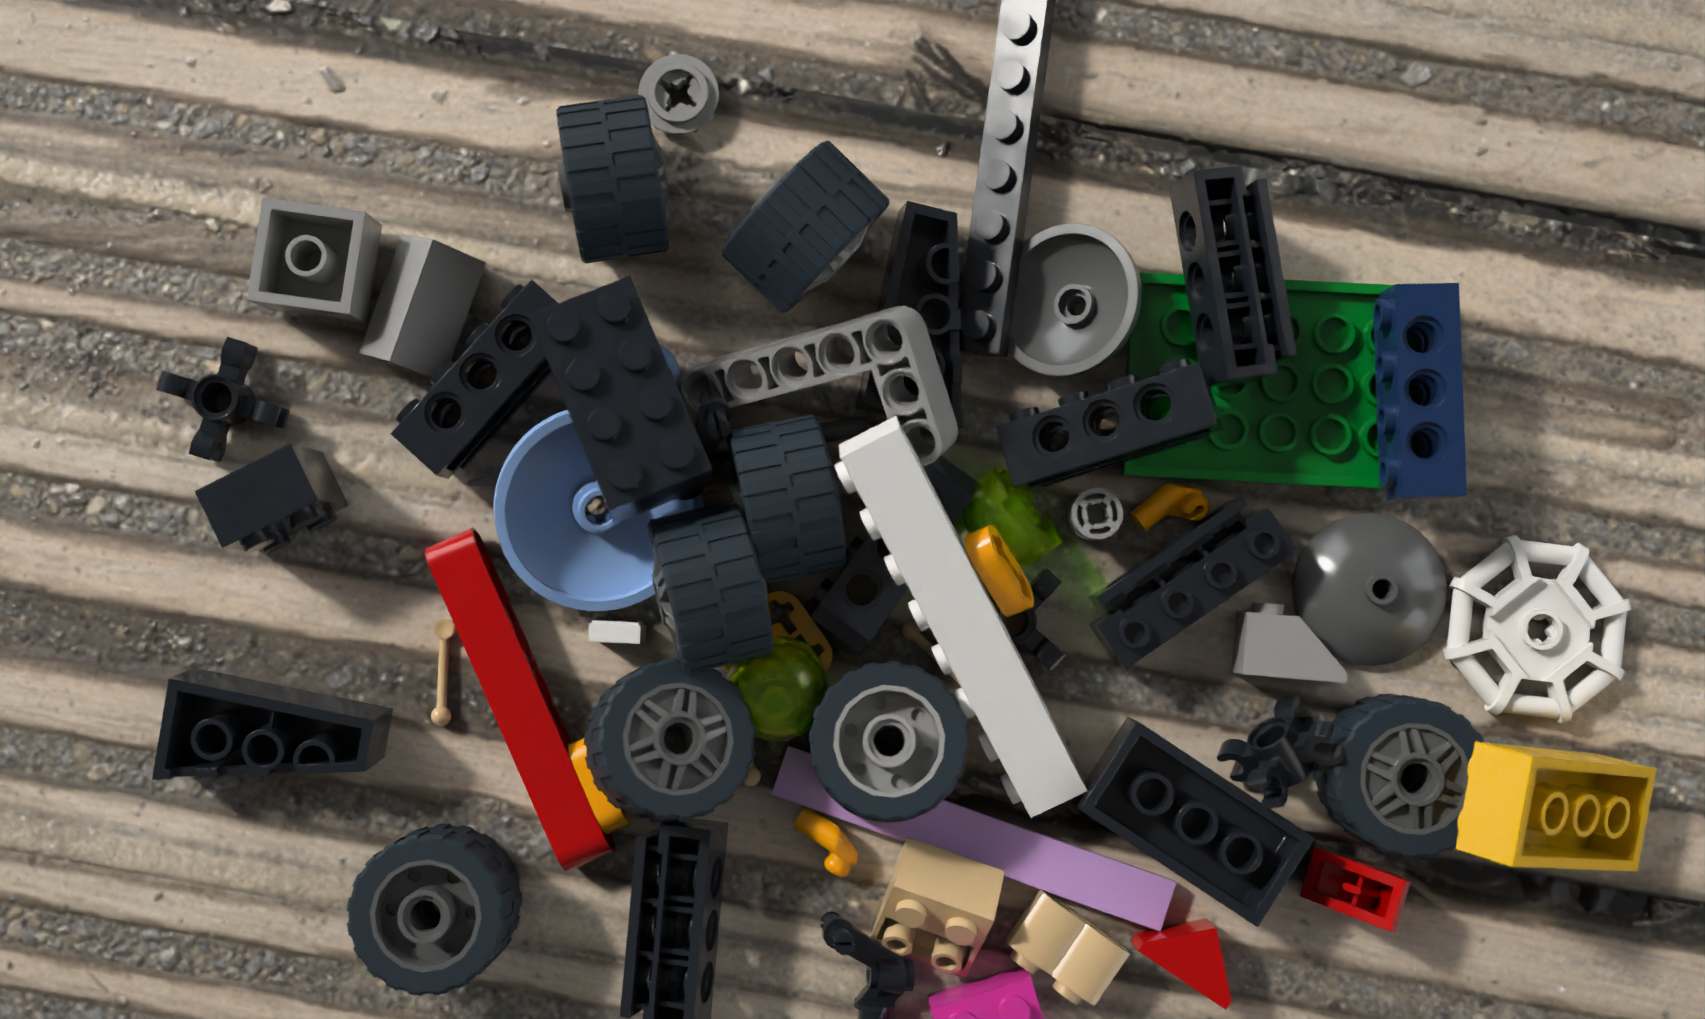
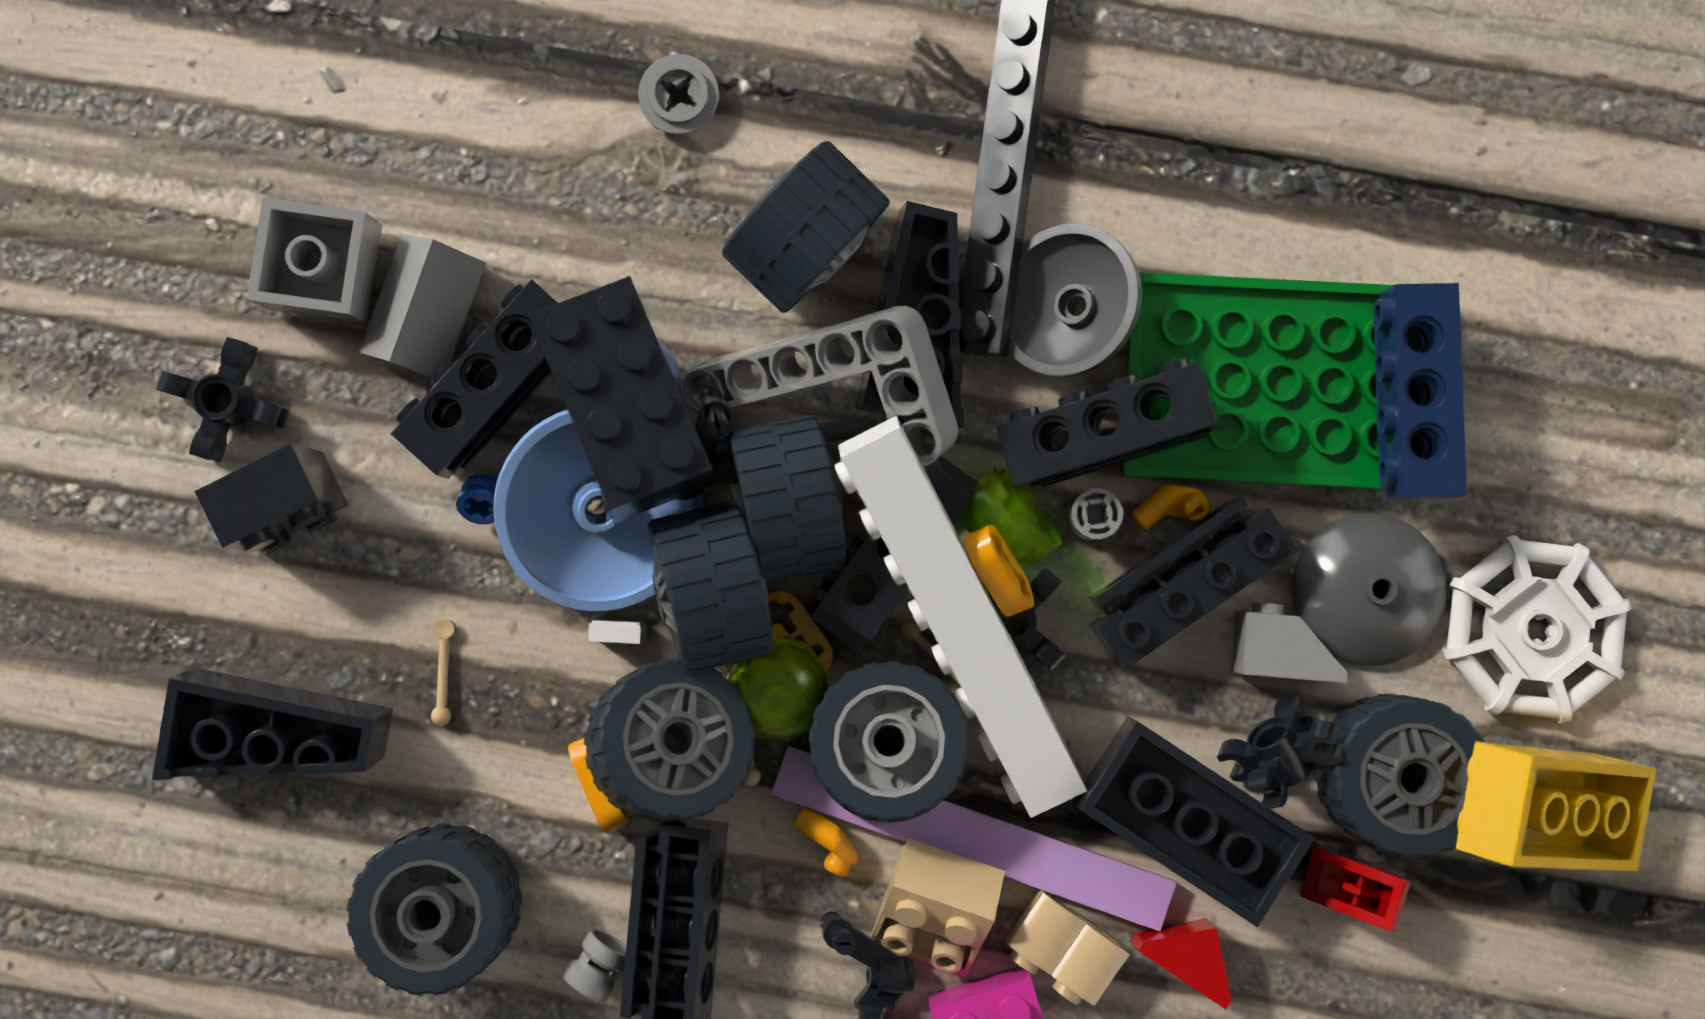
red beam [425,527,616,872] -> none
black wheel [556,95,669,264] -> none
black brick [1169,165,1297,388] -> none
none -> blue bush [456,474,497,525]
none -> light grey wheel [562,929,626,1002]

